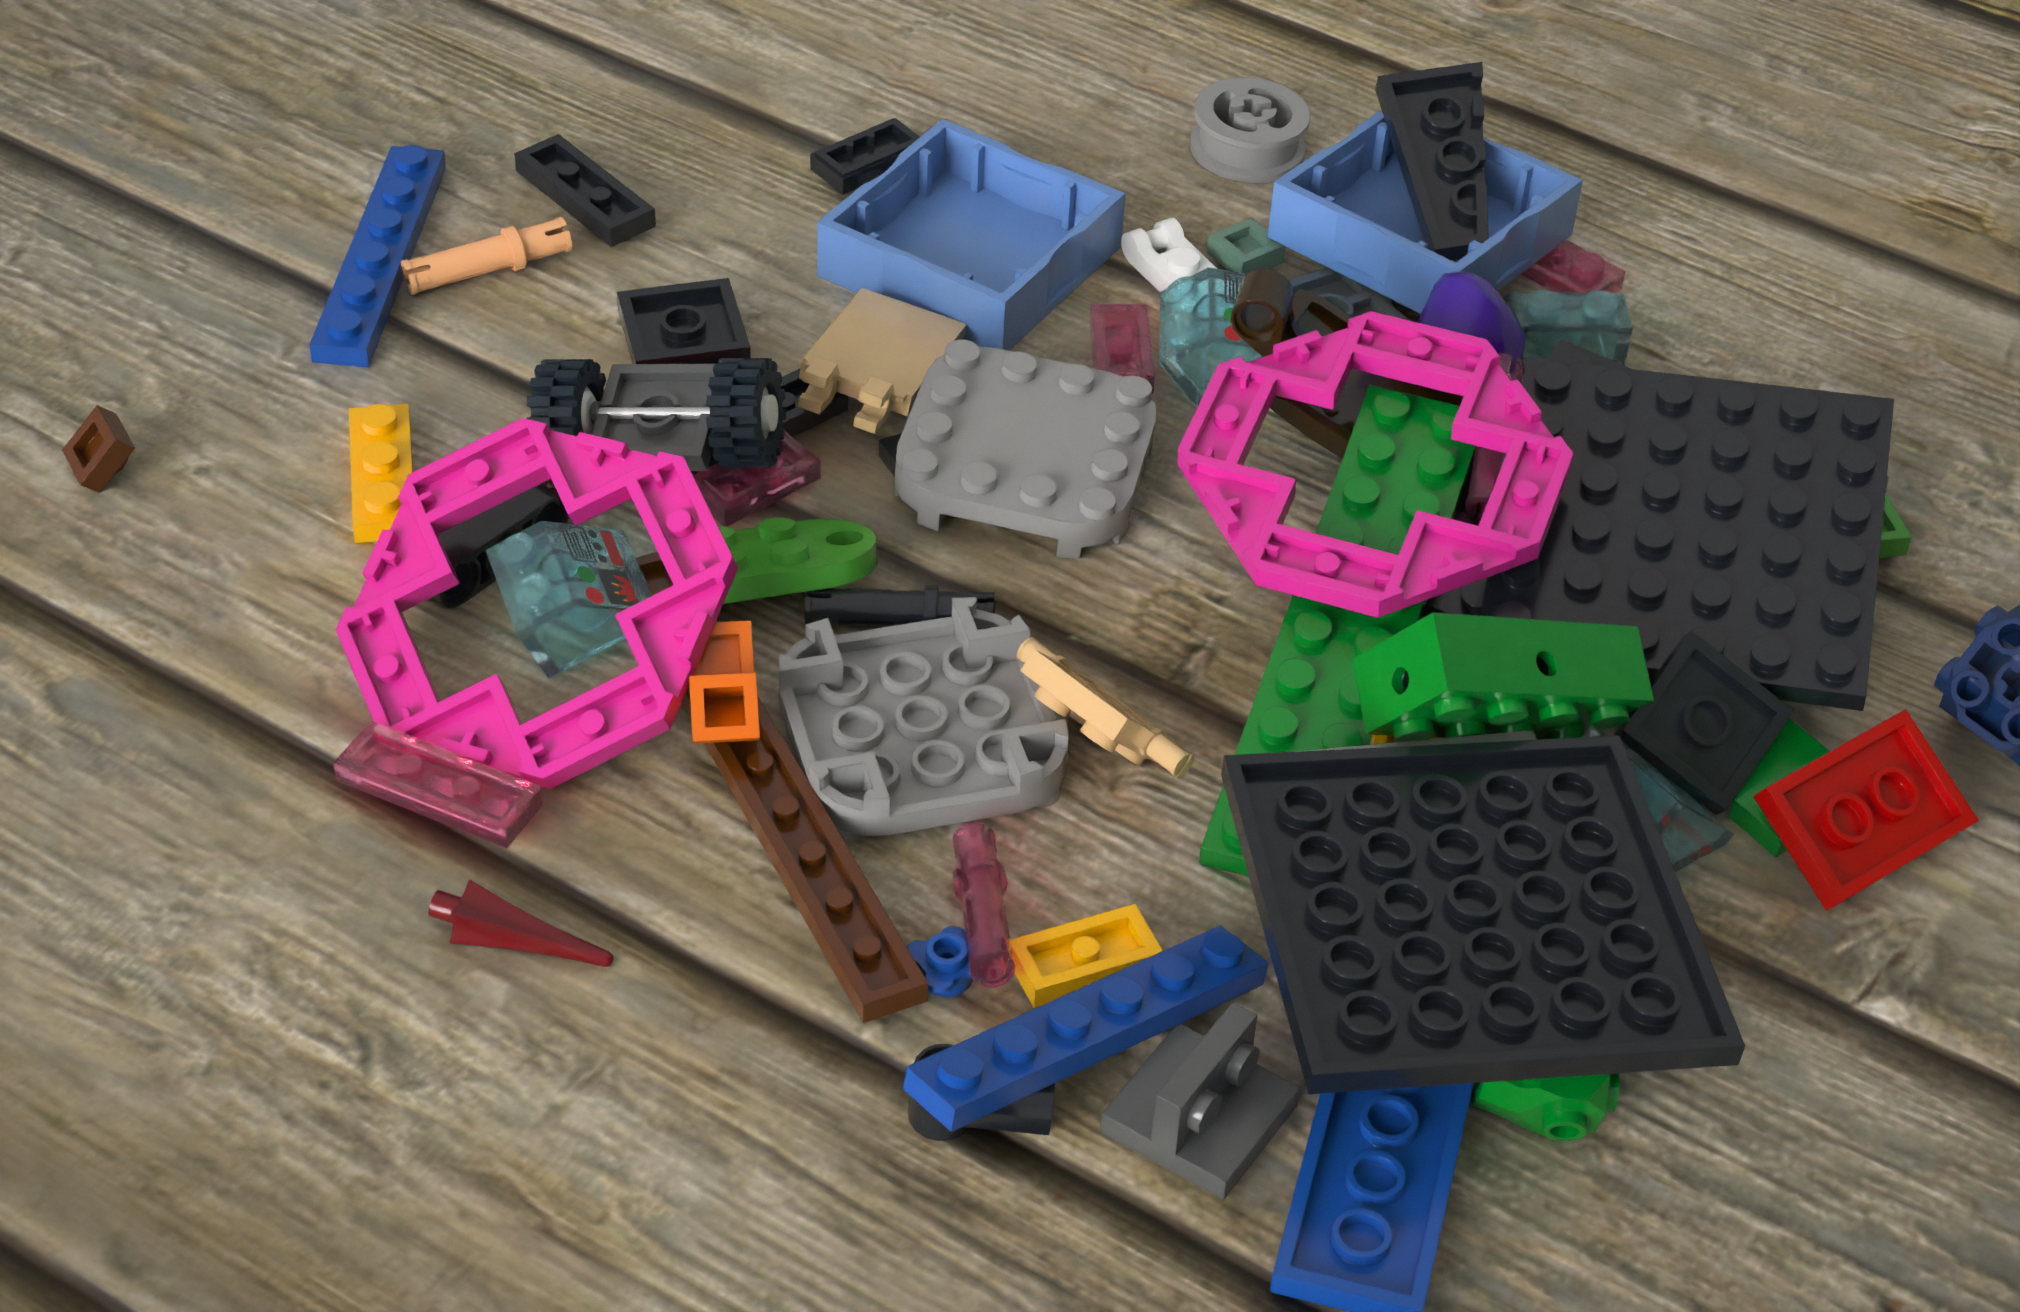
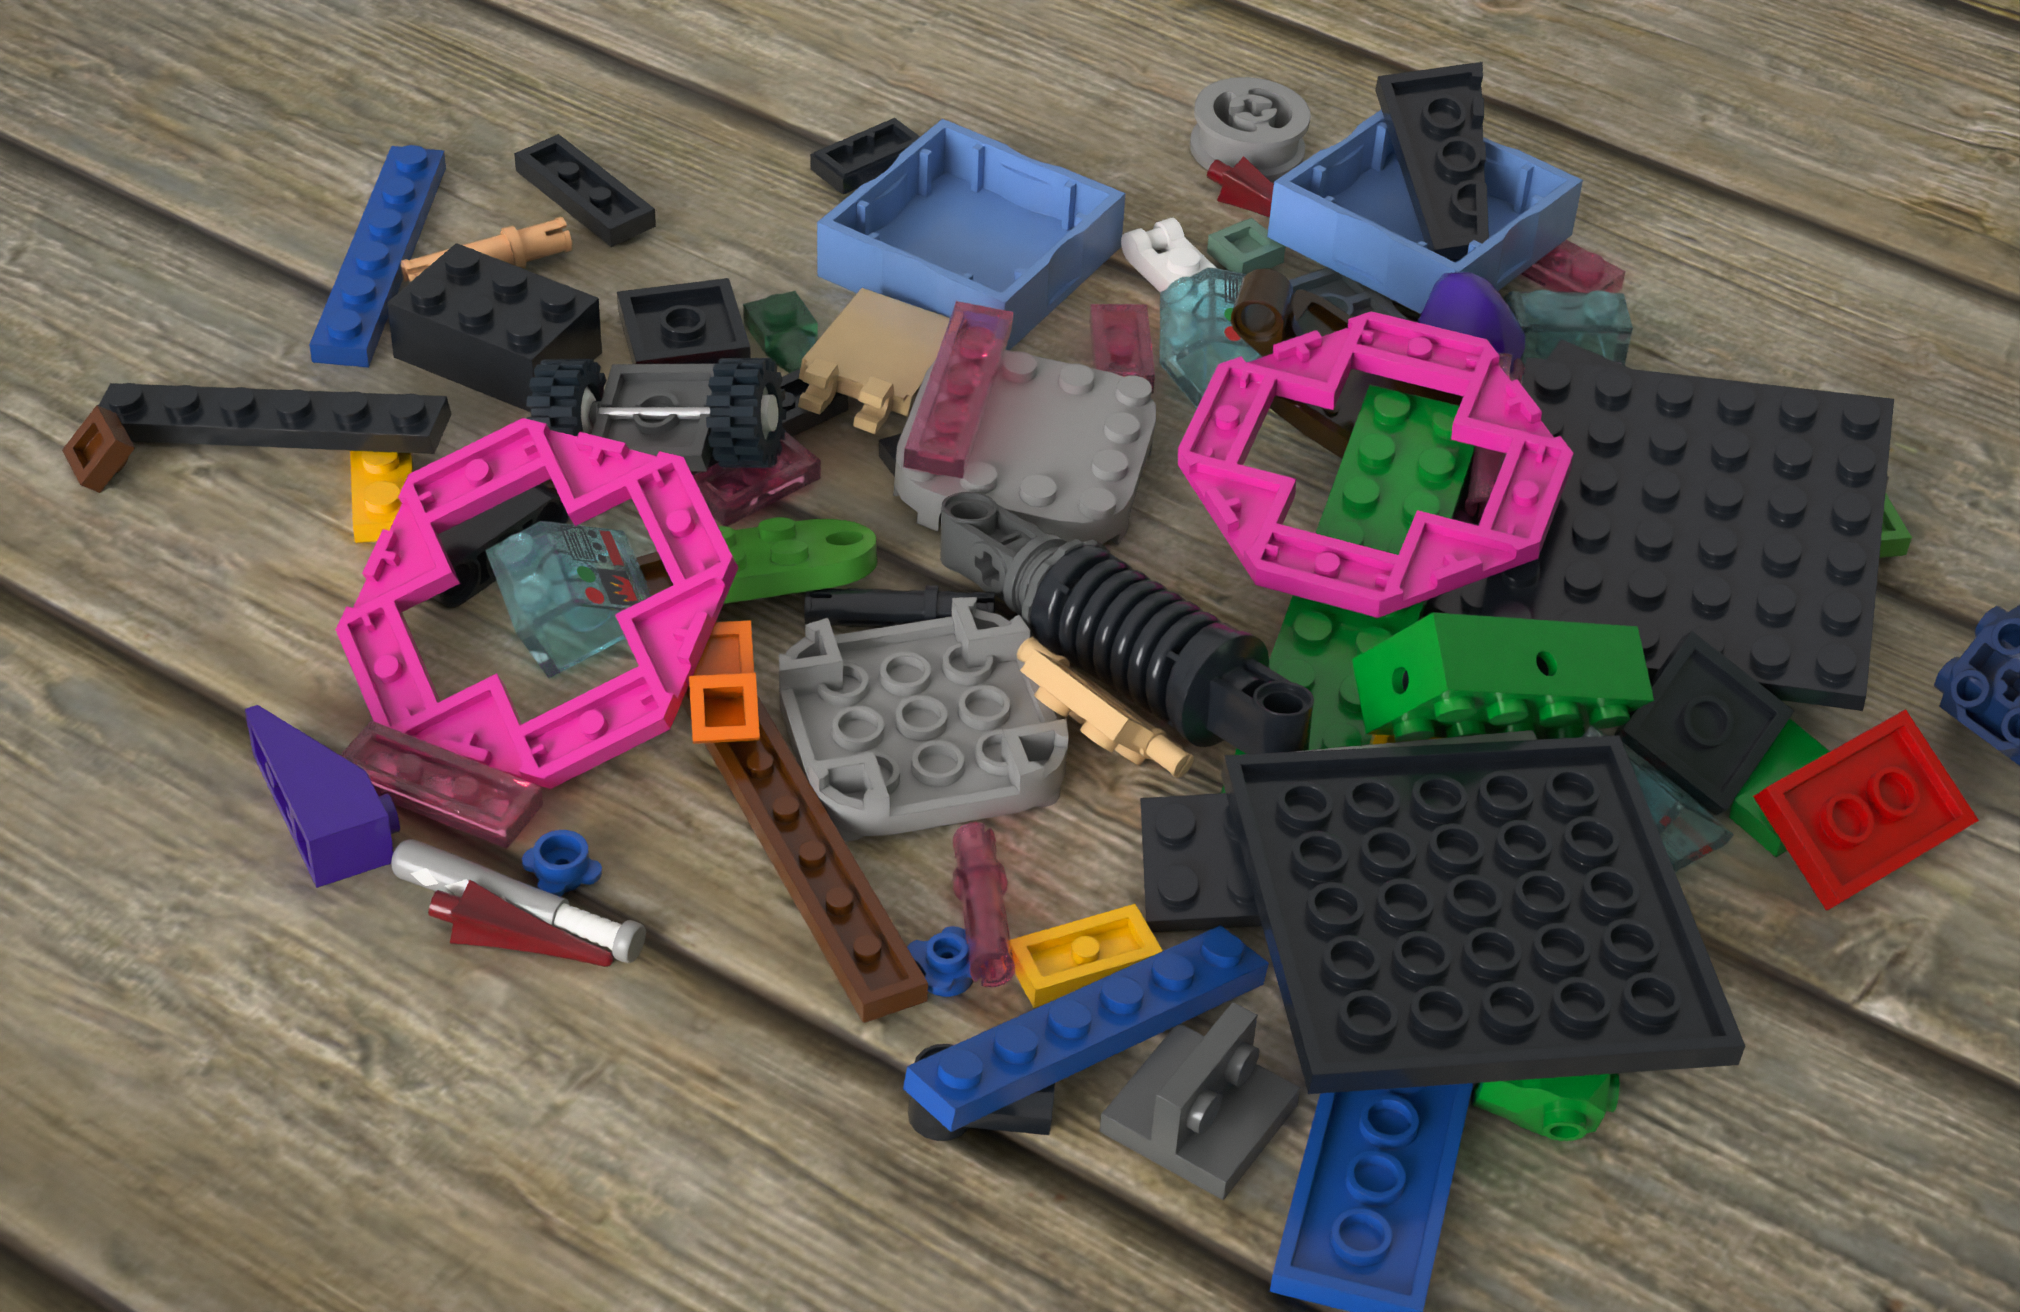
none -> black plate [98,383,452,454]
none -> dark purple slope [245,705,400,888]
none -> black brick [387,243,602,412]
none -> light grey piece [391,839,646,963]
none -> blue plate [522,830,602,896]
none -> clear green plate [743,291,818,373]
none -> clear pink plate [903,301,1013,479]
none -> black piece [940,492,1314,754]
none -> black plate [1140,793,1262,932]
none -> dark red piece [1207,156,1274,218]

